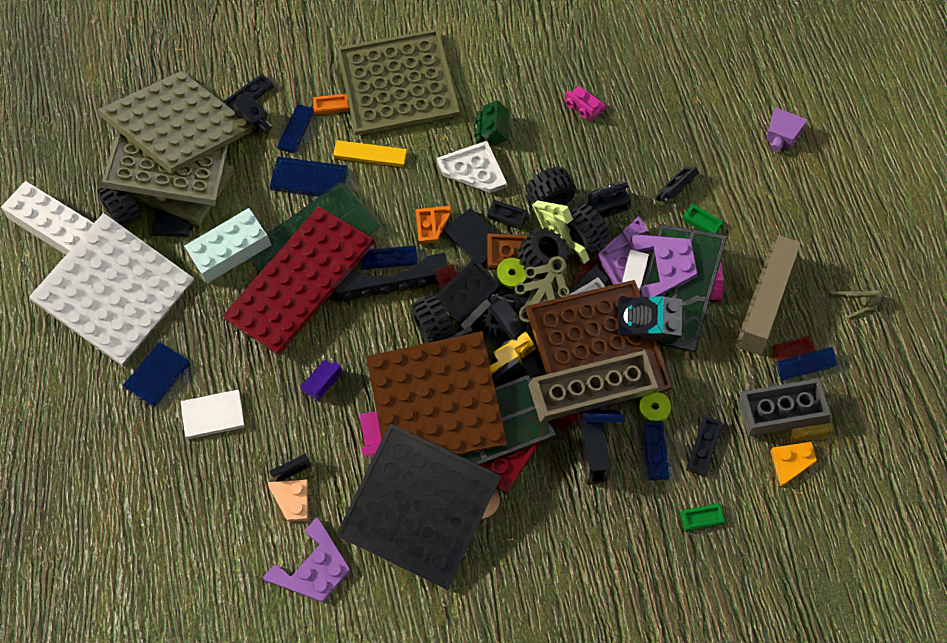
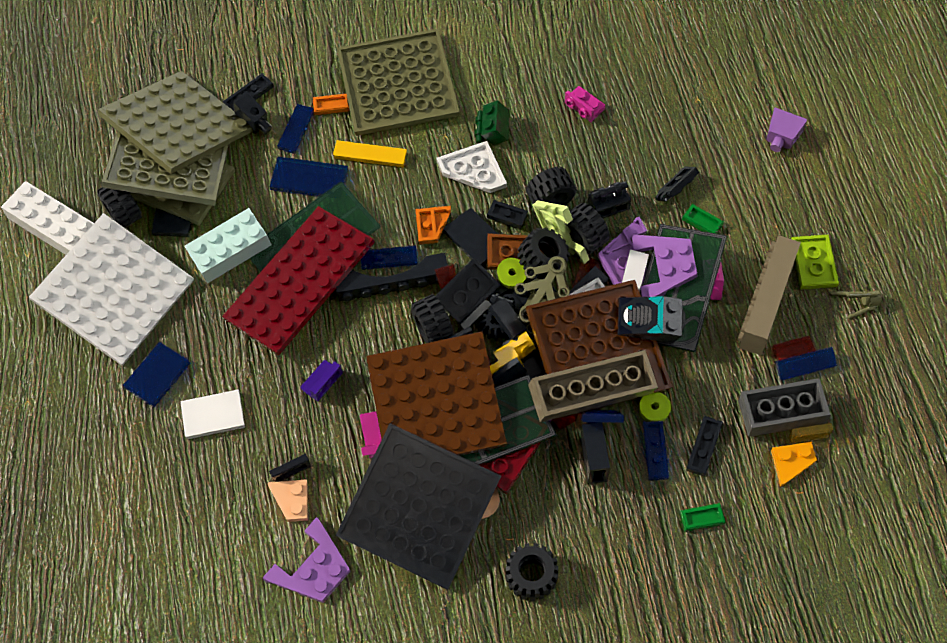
none -> black tyre [506,543,558,601]
none -> lime tile [791,234,839,290]

